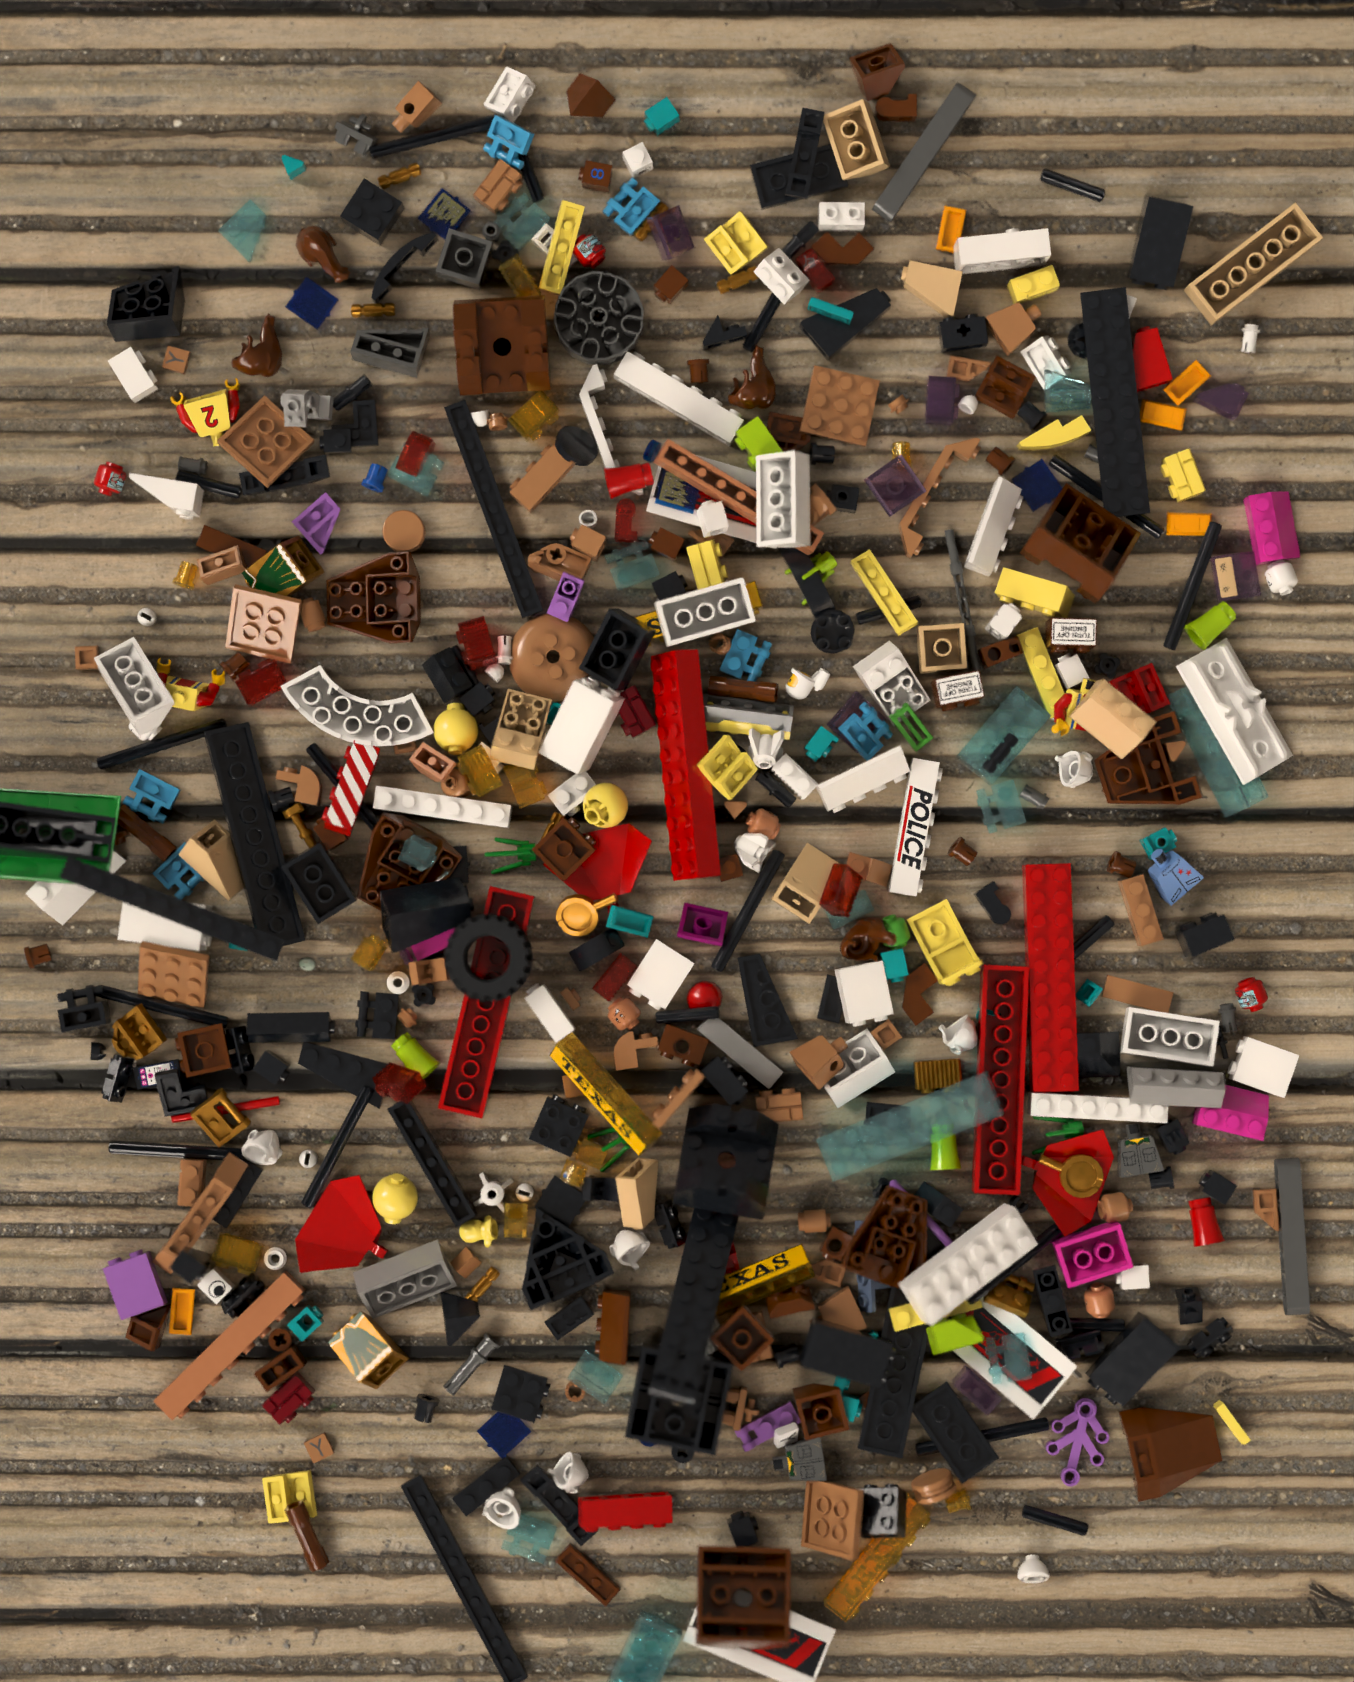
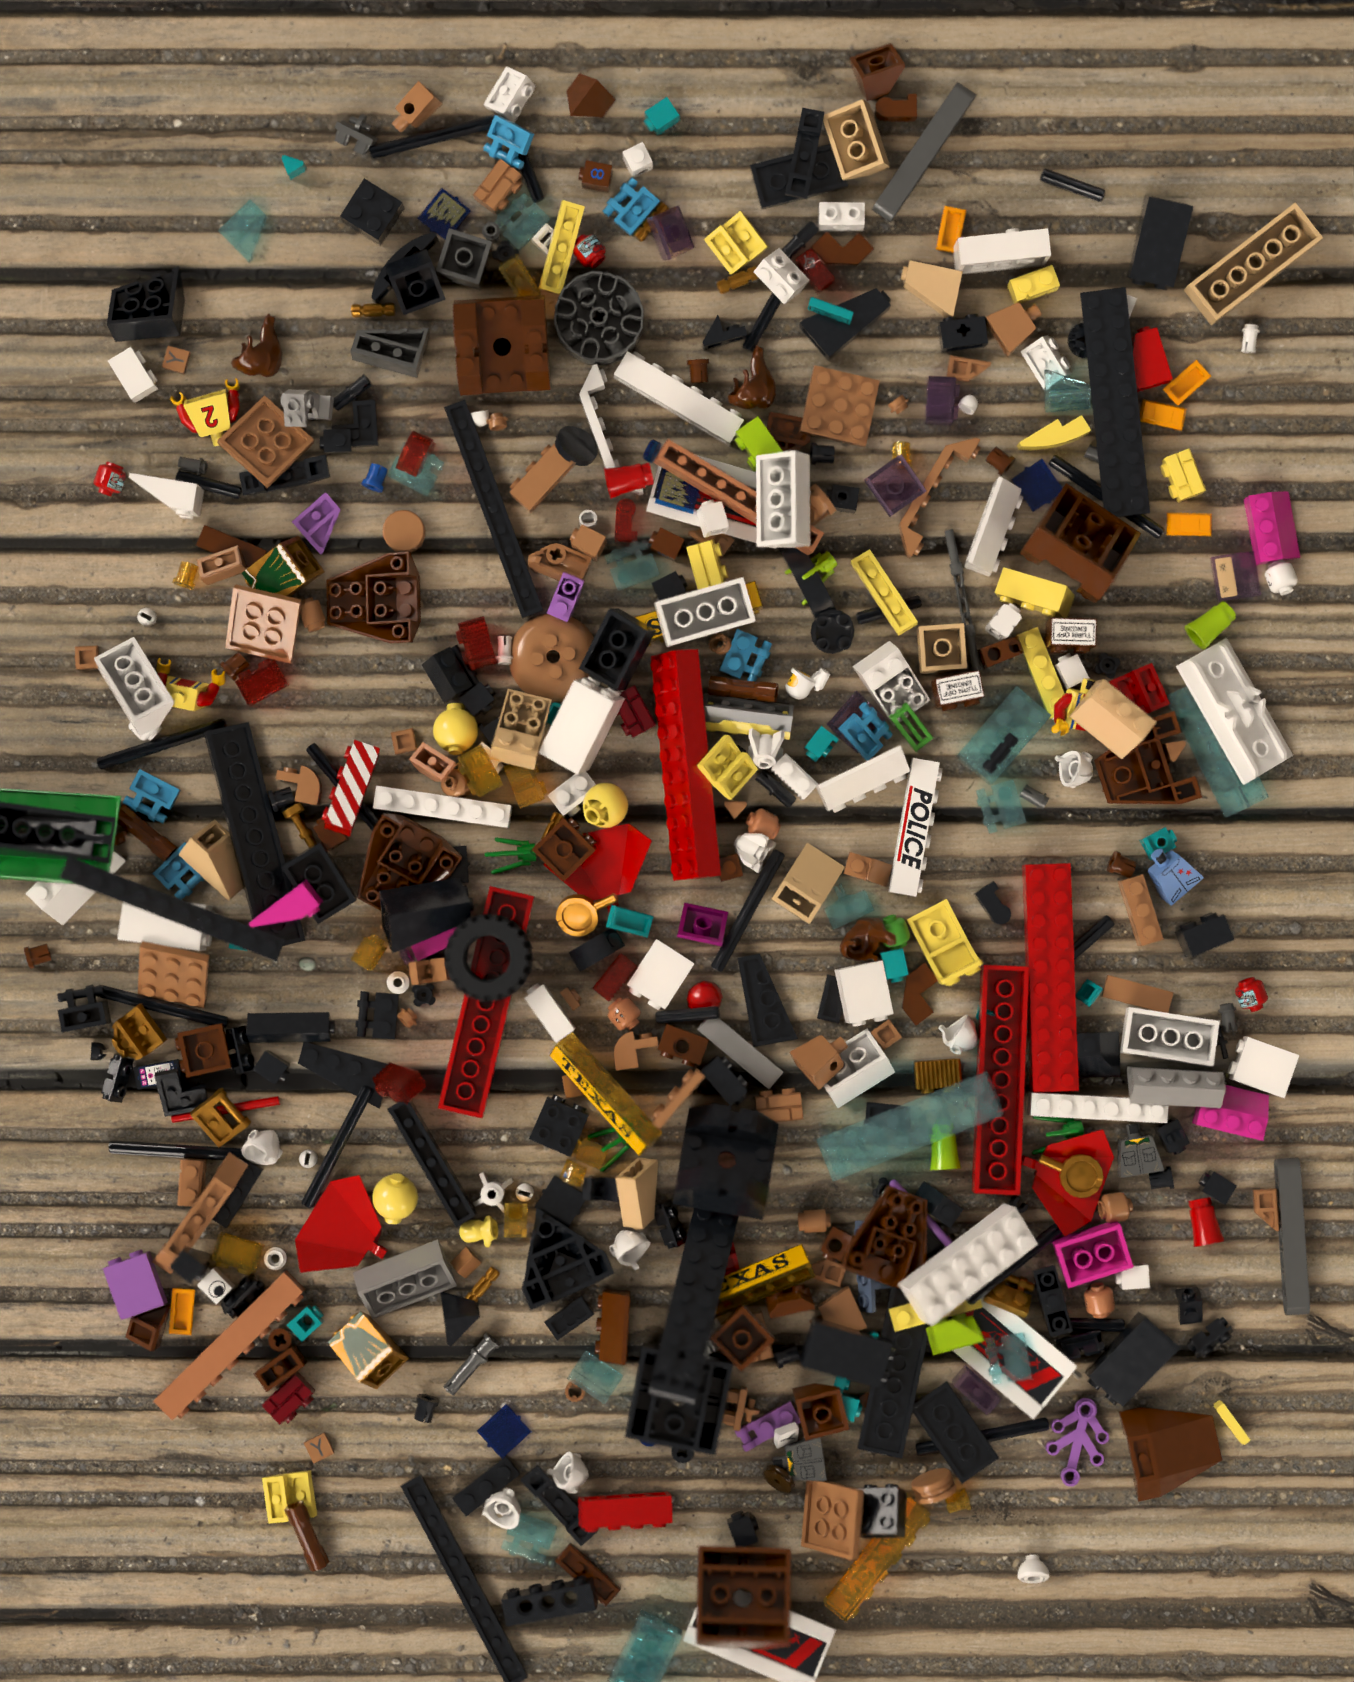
white brick [280,665,434,746] -> none
clear blue piece [285,277,339,330] -> none
reddish brown piece [296,226,350,283] -> none
pearl gold axle [377,163,421,190] -> none
lime plant [391,1032,441,1084] -> none
clear light blue brick [398,835,438,871] -> none
white hinge [485,663,504,683] -> none
black plate [491,1365,551,1423] -> none
clear yellow brick [508,391,560,442] -> none
reddish brown brick [654,265,689,305] -> none
clear red brick [819,863,863,917] -> none
reddish brown bush [947,837,978,866] -> none
reddish brown slope [975,356,1036,419] -> none
black bush [1017,401,1047,431] -> none
black axle [1022,1505,1088,1536] -> none
black axle [1163,522,1222,650] -> none
clear purple slope [1193,383,1249,421] -> none
none -> dark pink slope [249,880,323,927]
none -> black brick [385,249,446,315]
none -> black brick [501,1575,598,1627]
none -> dark brown piece [763,1465,795,1493]

